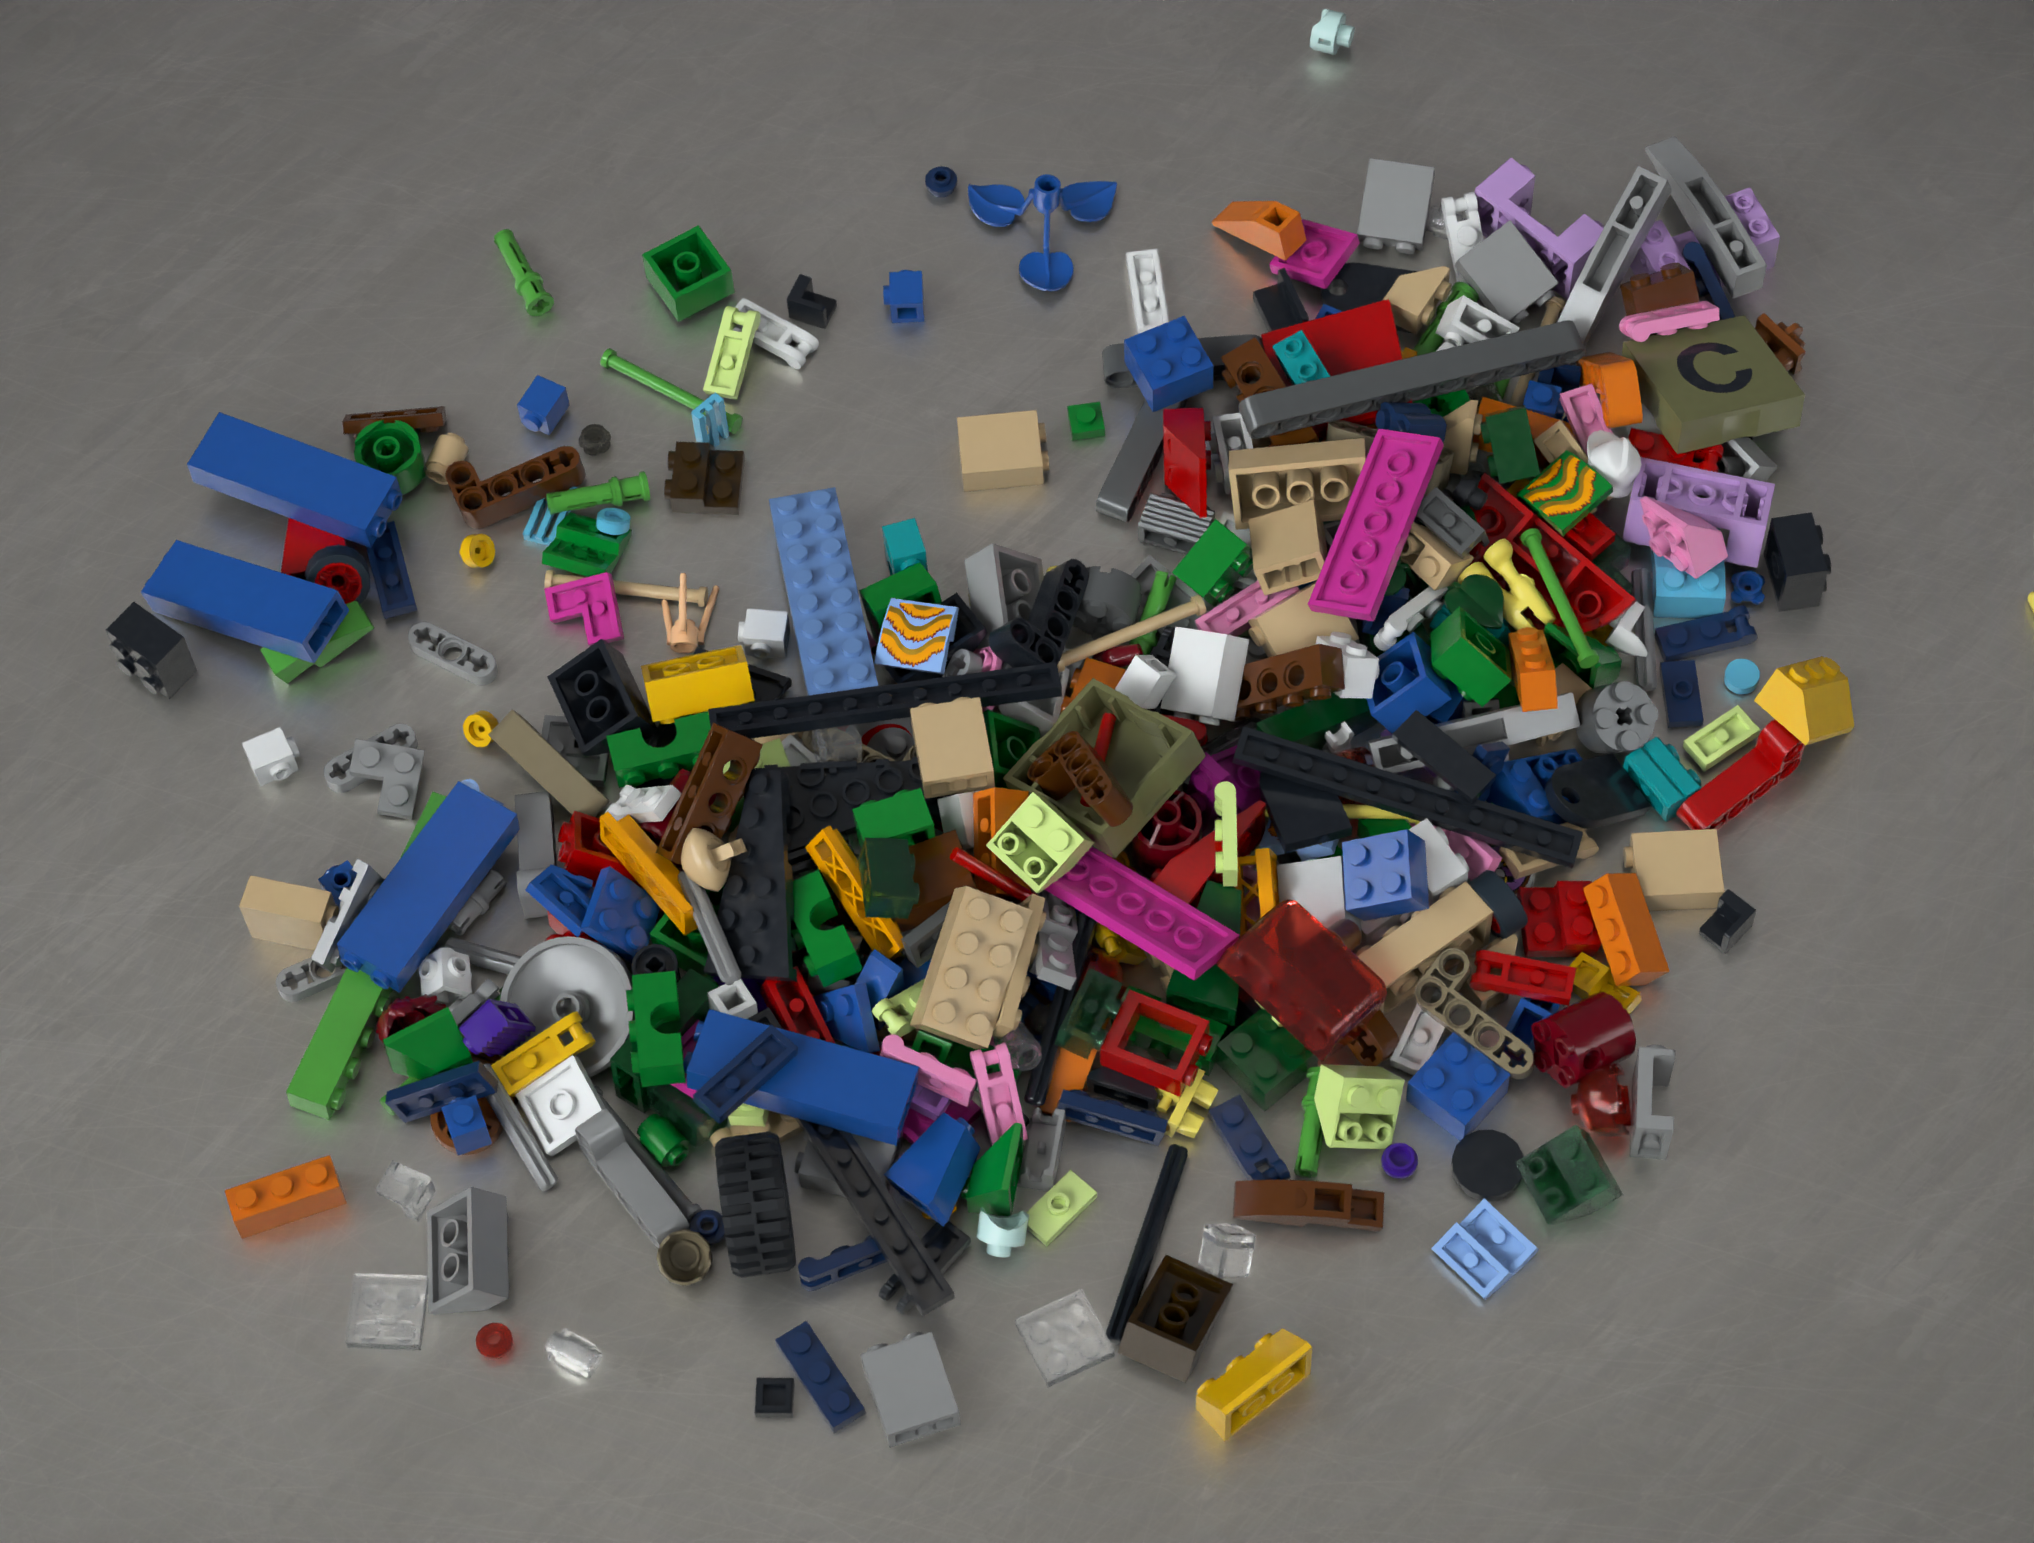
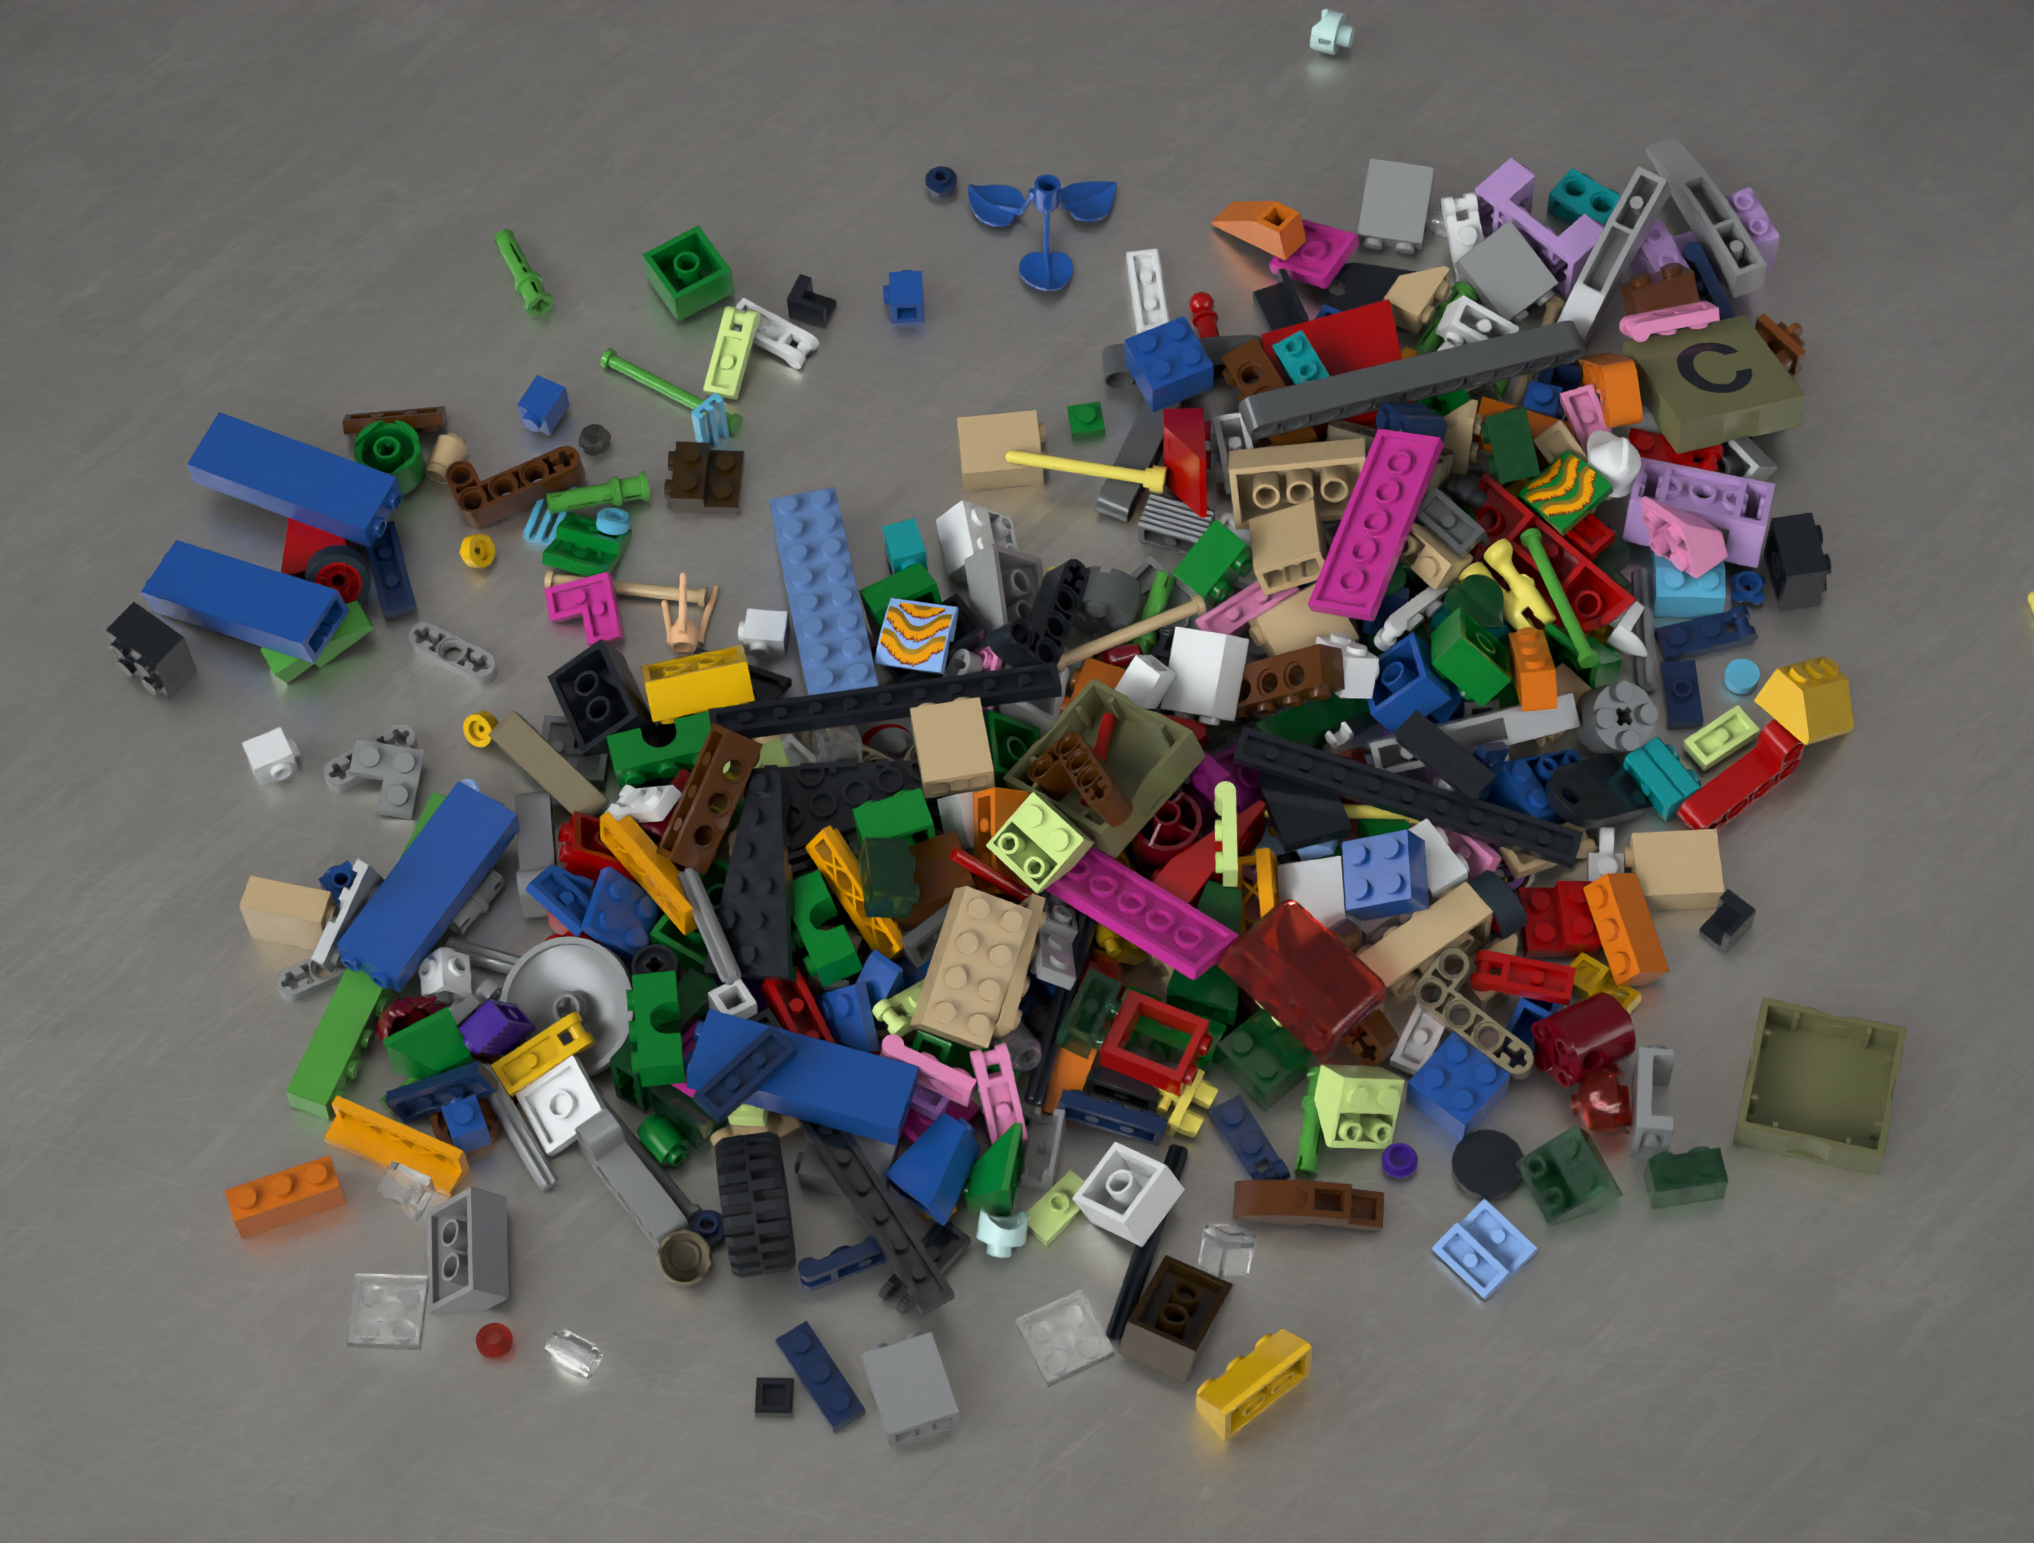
tan piece [681,828,747,892] -> none
none -> light orange fence [324,1095,469,1198]
none -> white slope [936,500,1019,583]
none -> light yellow piece [1005,450,1167,494]
none -> white brick [1072,1142,1185,1247]
none -> red pin [1189,291,1220,338]
none -> teal brick [1547,168,1621,227]
none -> white plate [1587,827,1624,882]
none -> clear green brick [1644,1146,1728,1209]
none -> olive tile [1732,997,1907,1176]

